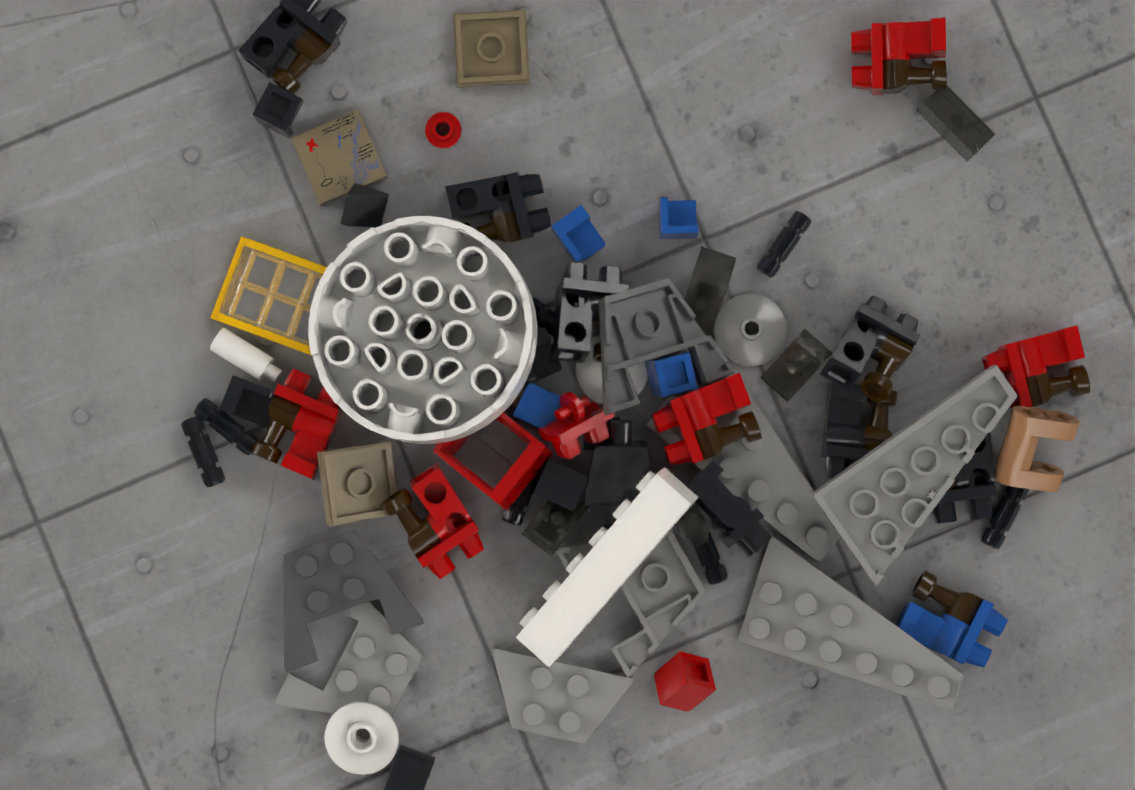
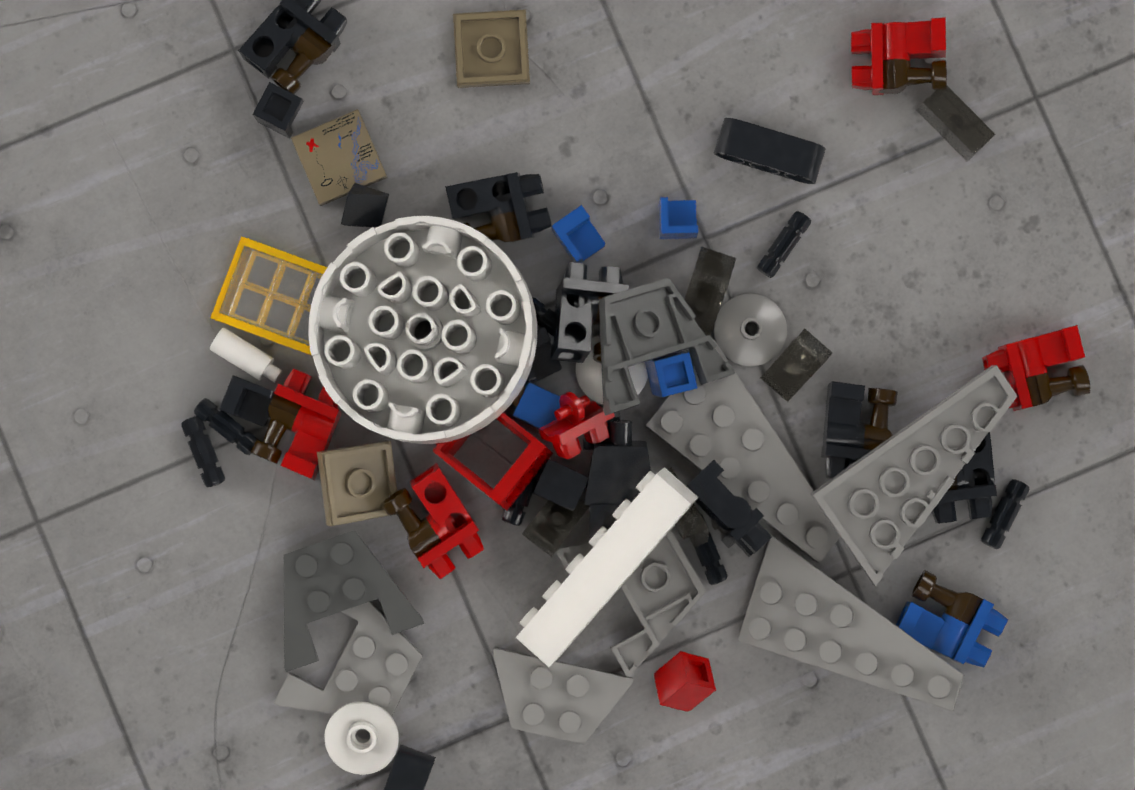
red plate [425,112,462,149] -> none
red hips [651,372,762,466] -> none
black hips [820,295,920,401] -> none
medium nougat connector [994,406,1080,492] -> none
none -> black beam [714,118,826,185]

